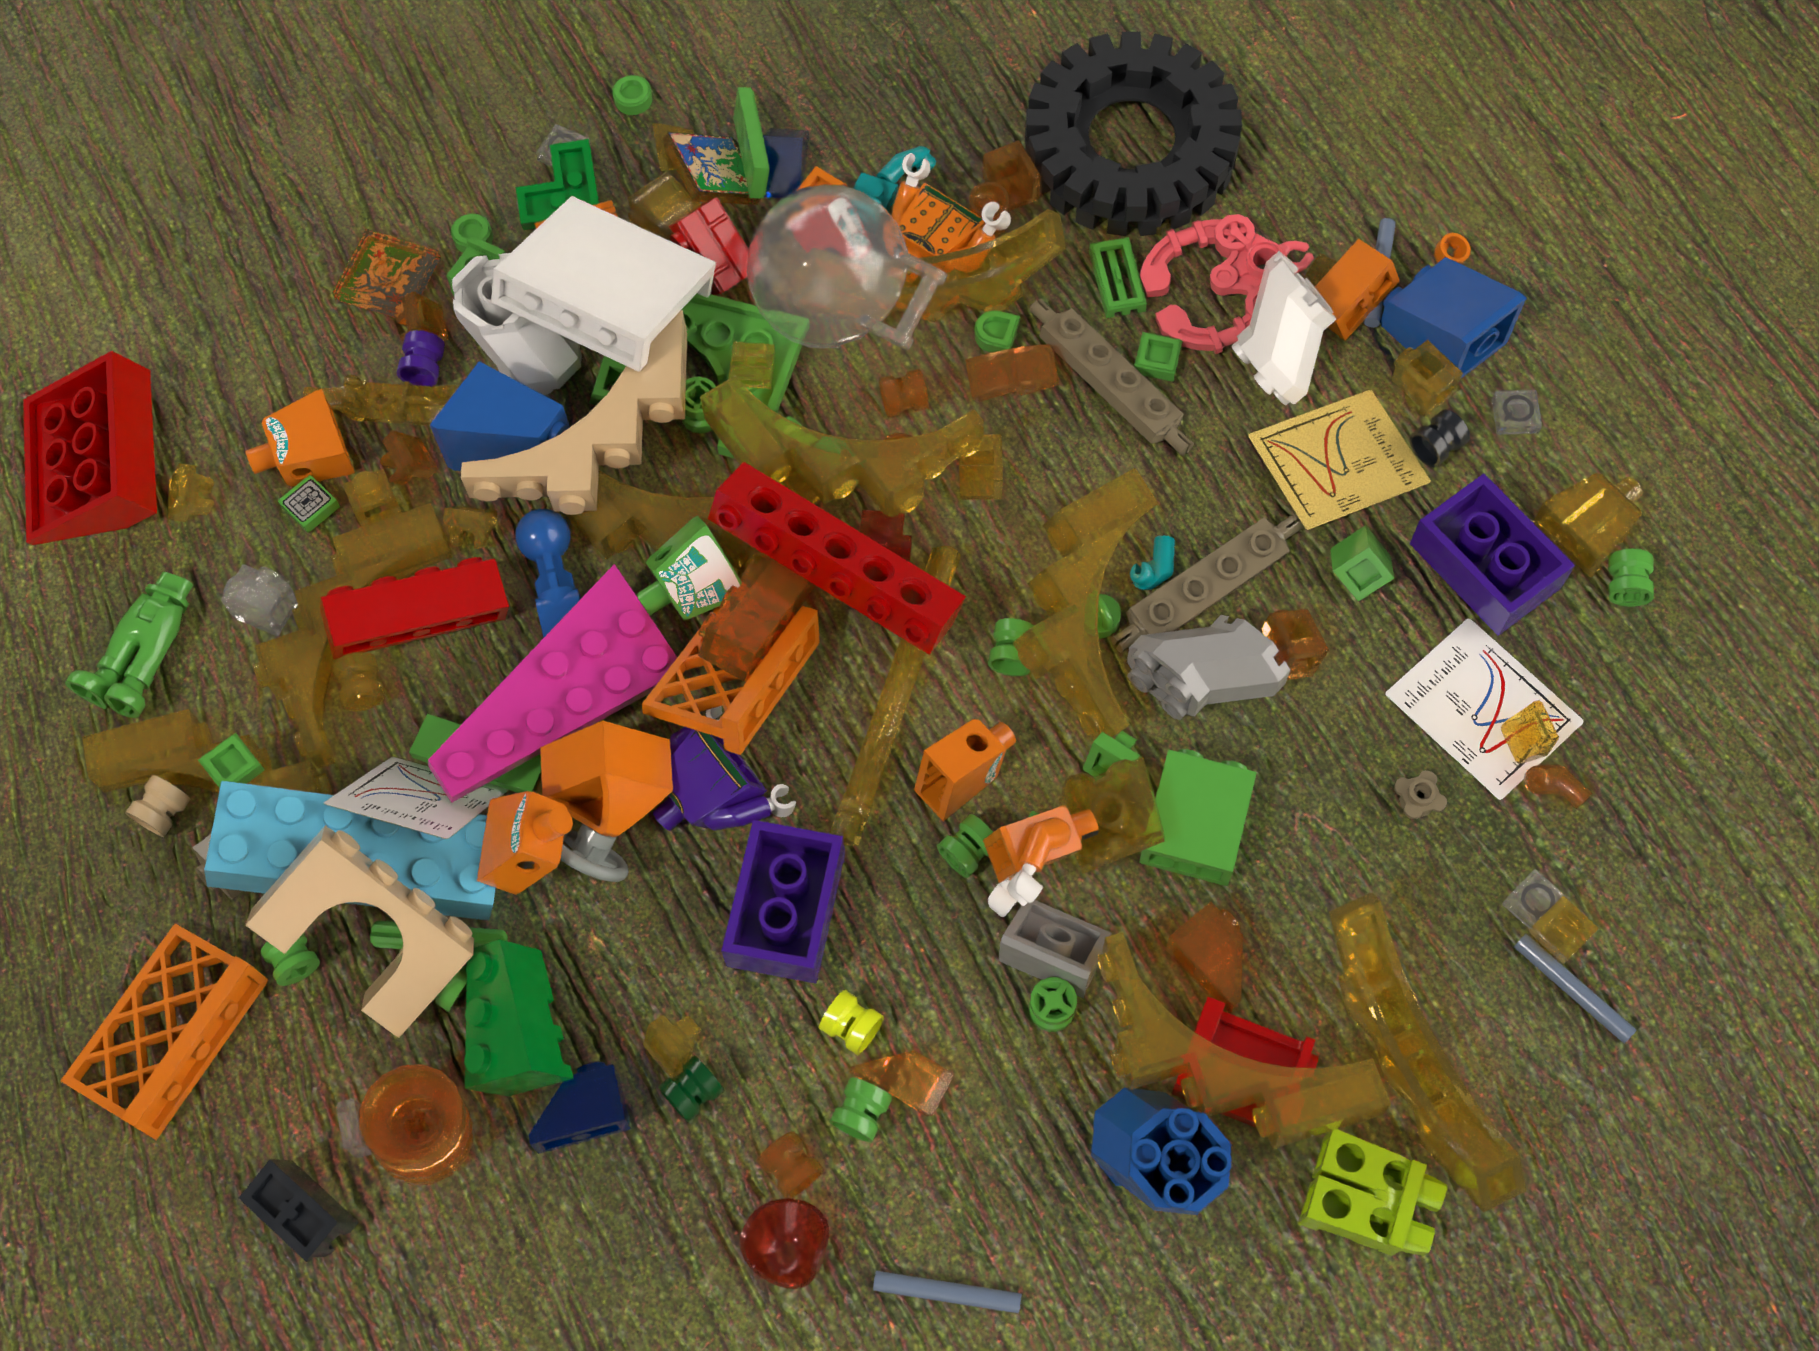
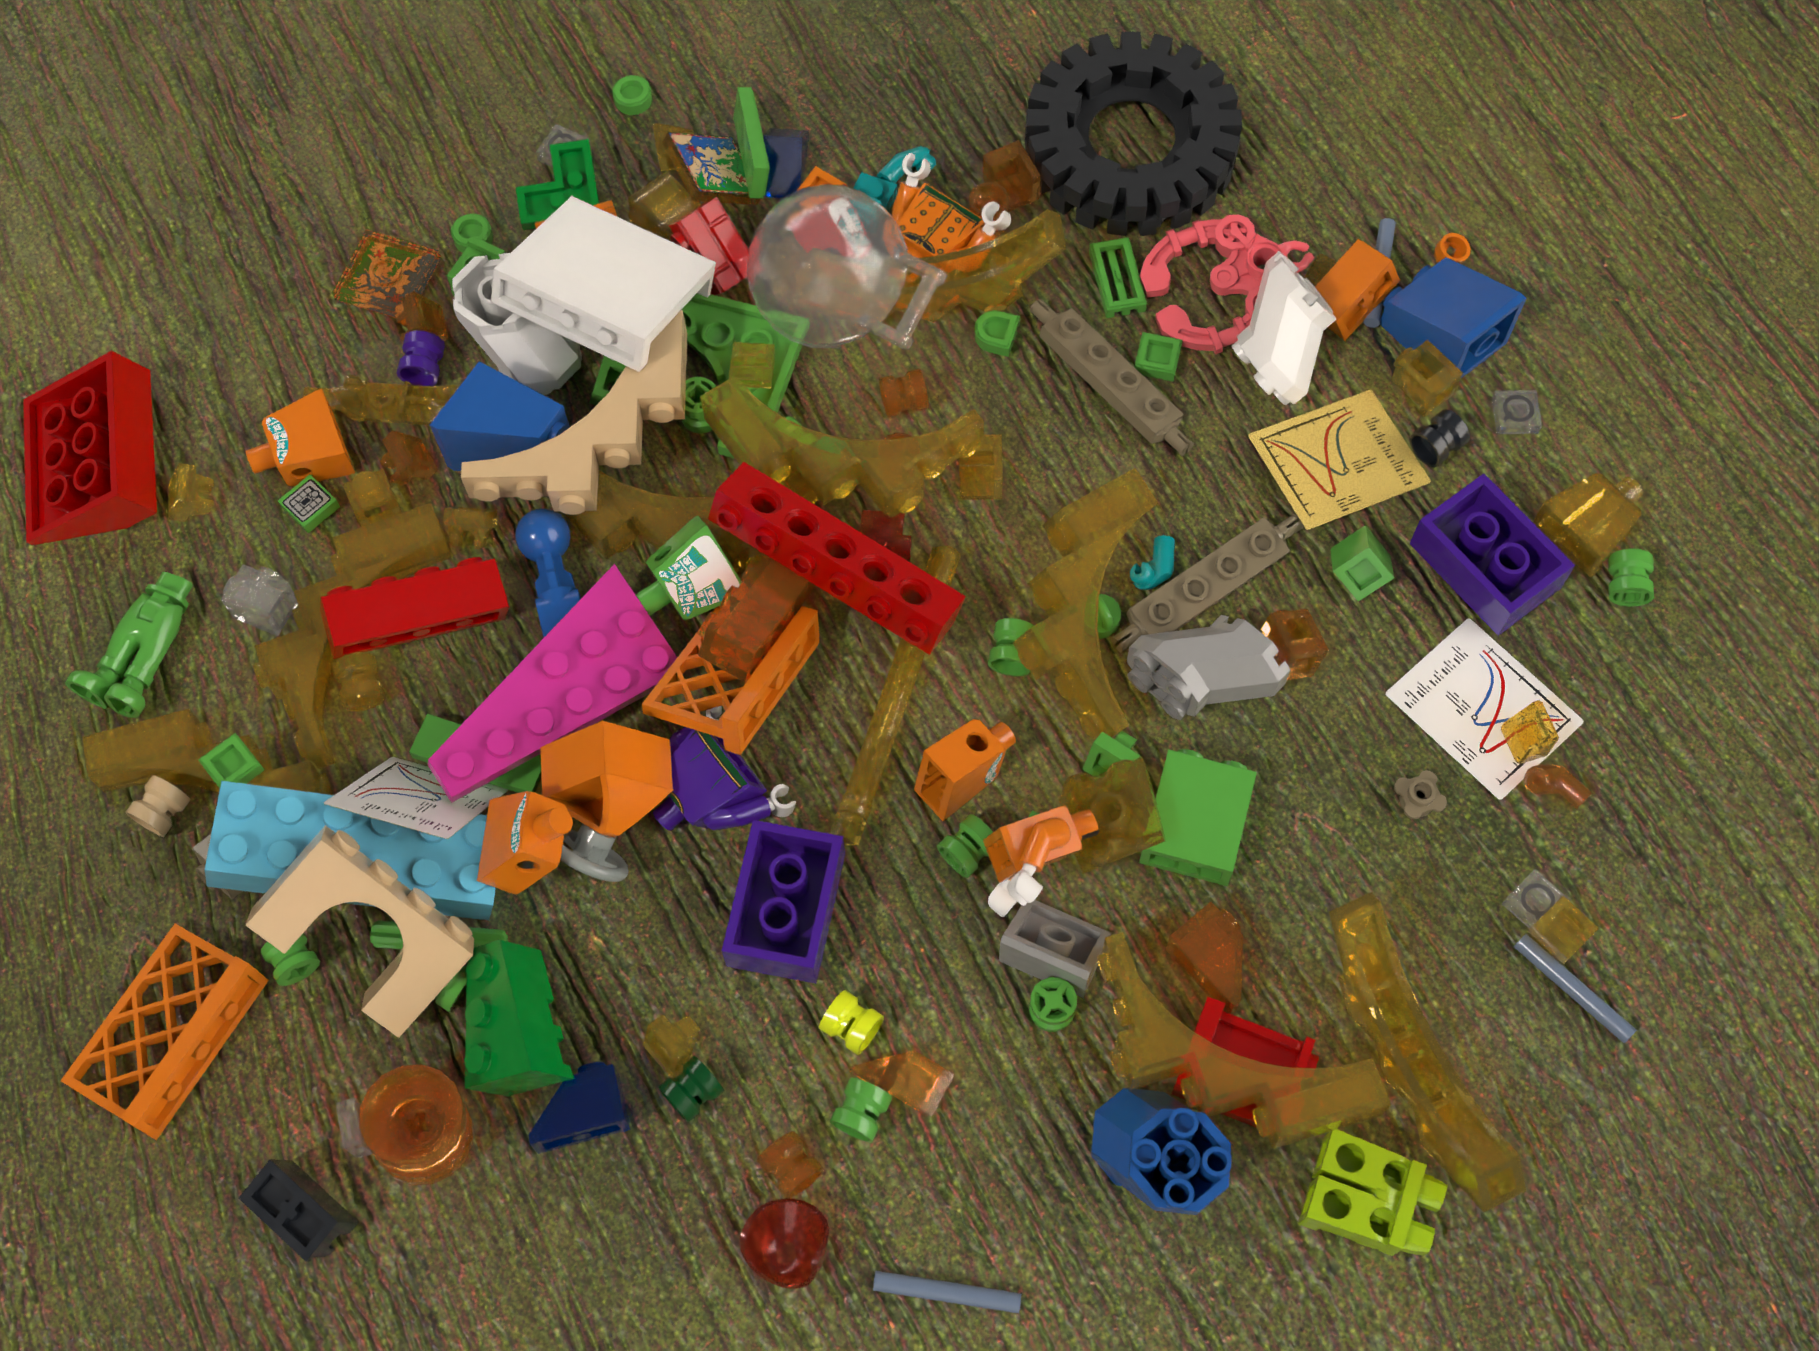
clear orange slope [965,344,1060,402] -> none

